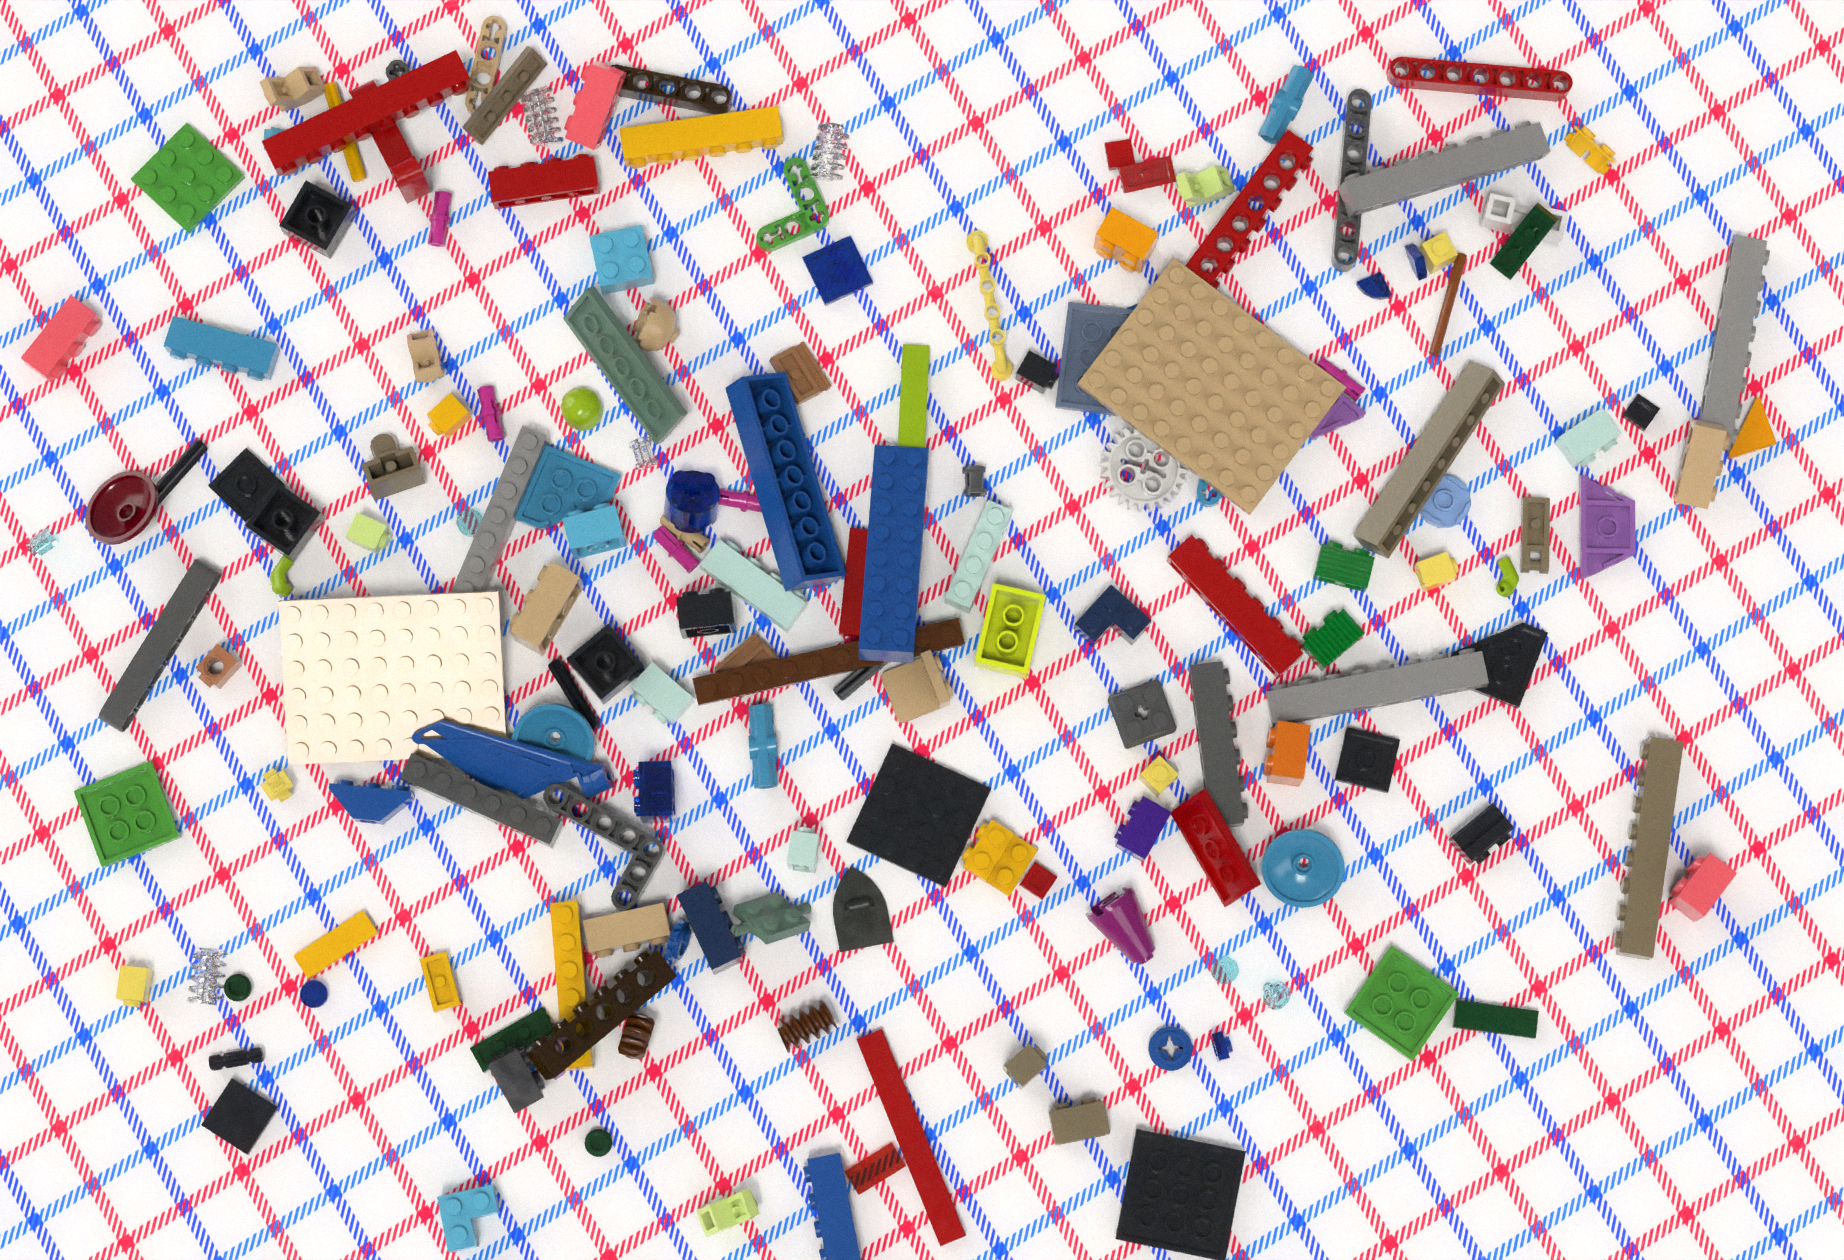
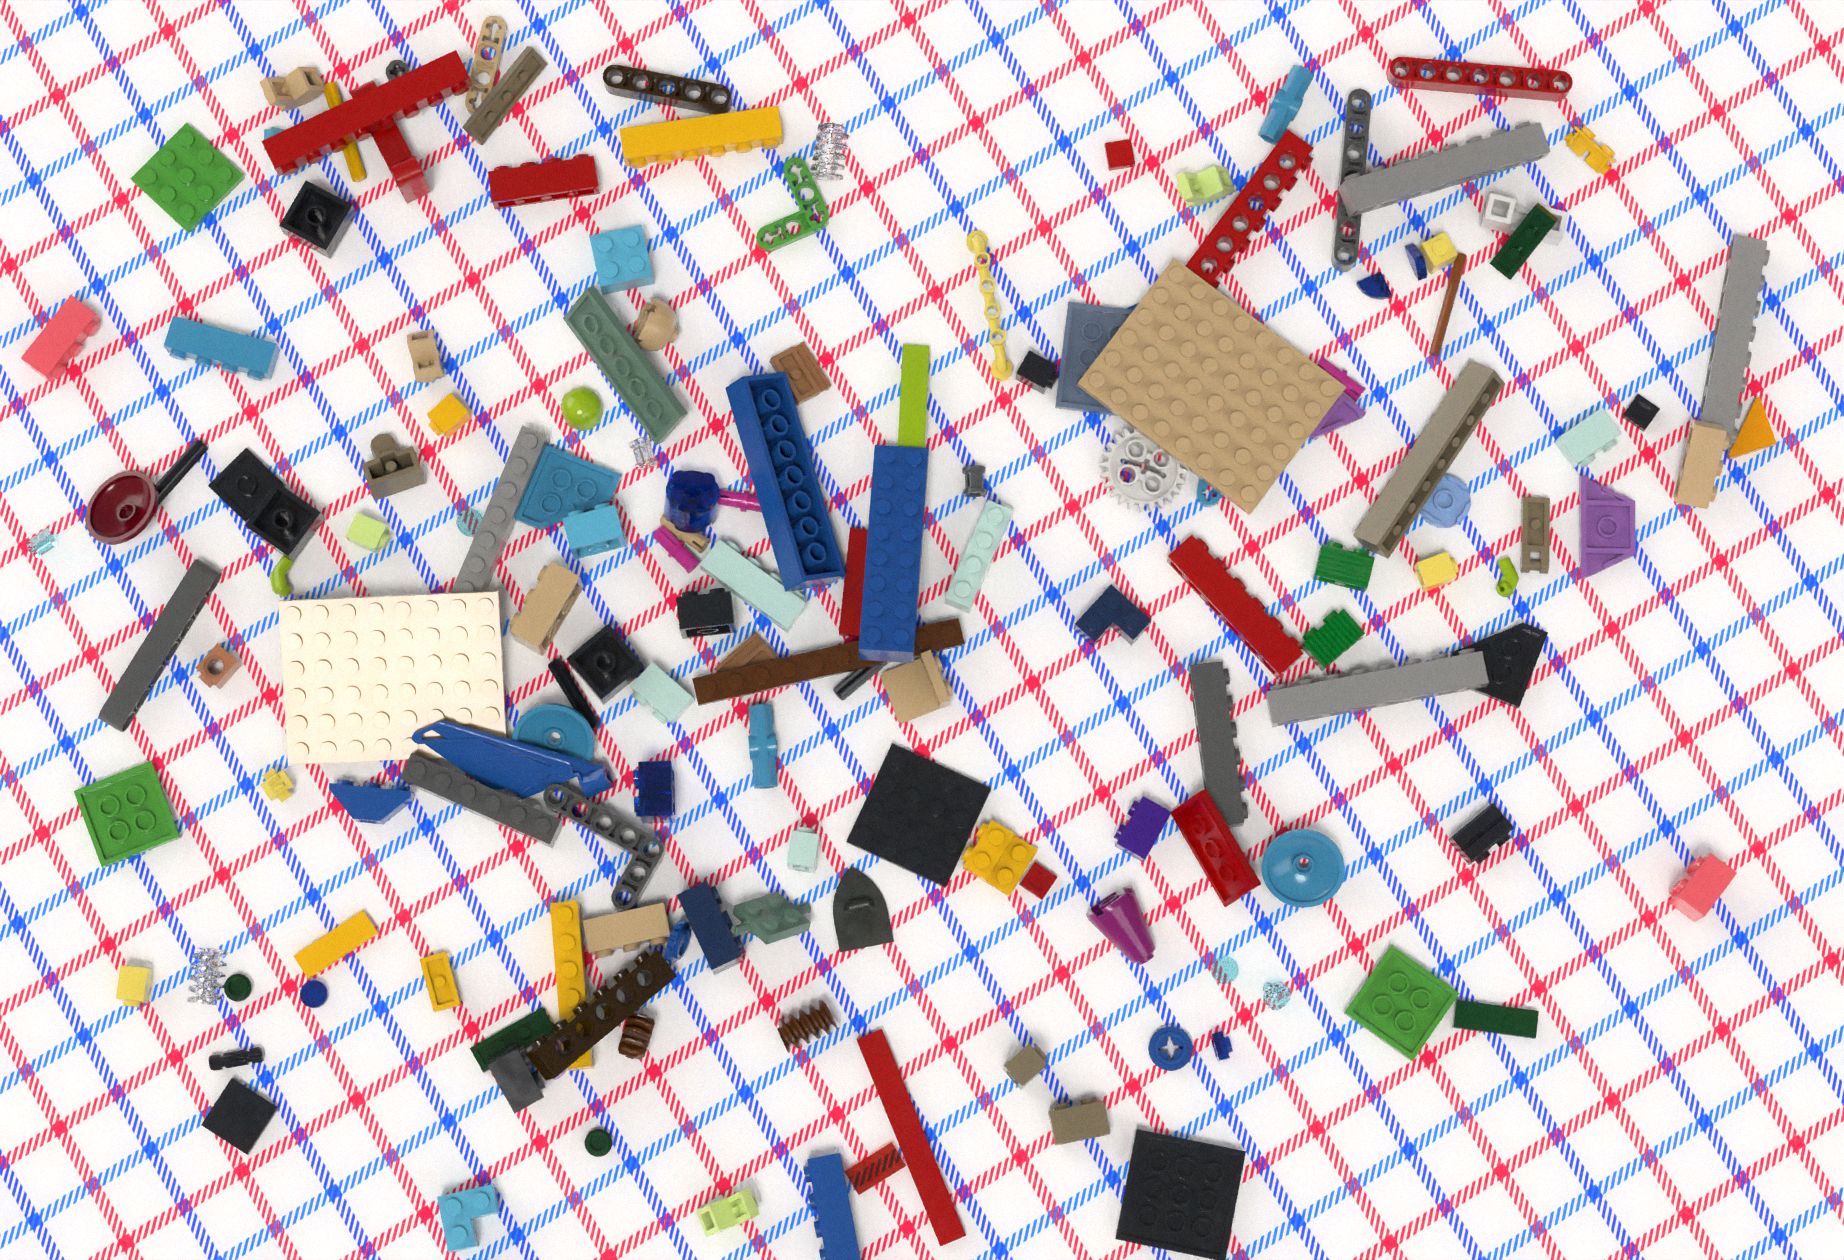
dark pink pin [427,191,452,247] -> none
dark pink pin [477,385,505,442] -> none
clear piece [520,87,564,147] -> none
coral brick [564,61,627,150] -> none
clear blue tile [802,235,873,306] -> none
neon yellow brick [974,583,1046,679] -> none
light orange brick [1093,207,1159,274] -> none
dark grey brick [1107,679,1177,749] -> none
red plate [1118,156,1176,194] -> none
light yellow brick [1138,755,1179,798] -> none
orange brick [1262,721,1311,787] -> none
black tile [1334,727,1400,793] -> none
dark tan brick [1613,736,1684,960] -> none

